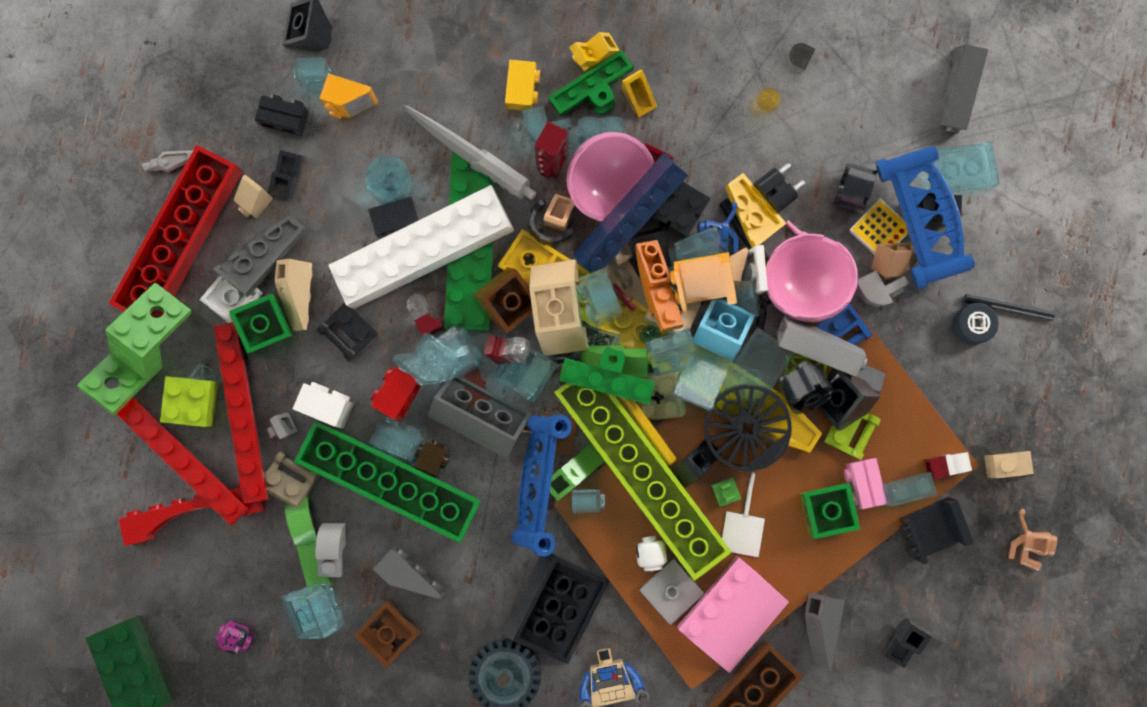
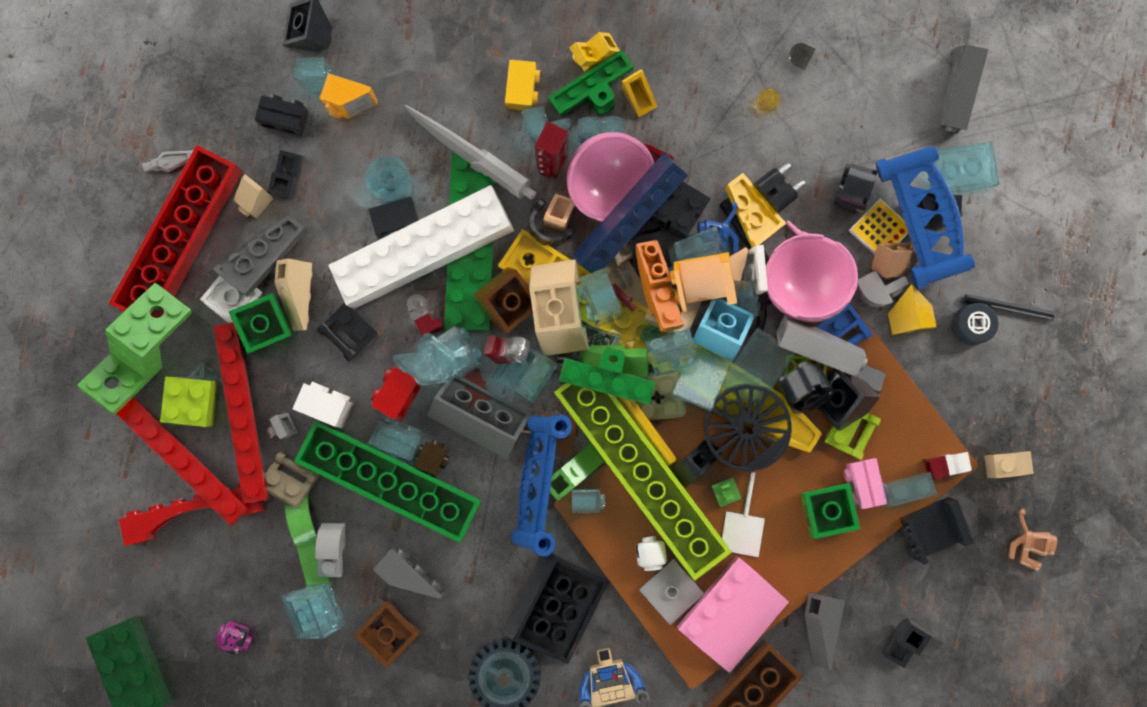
none -> yellow slope [887,284,936,335]

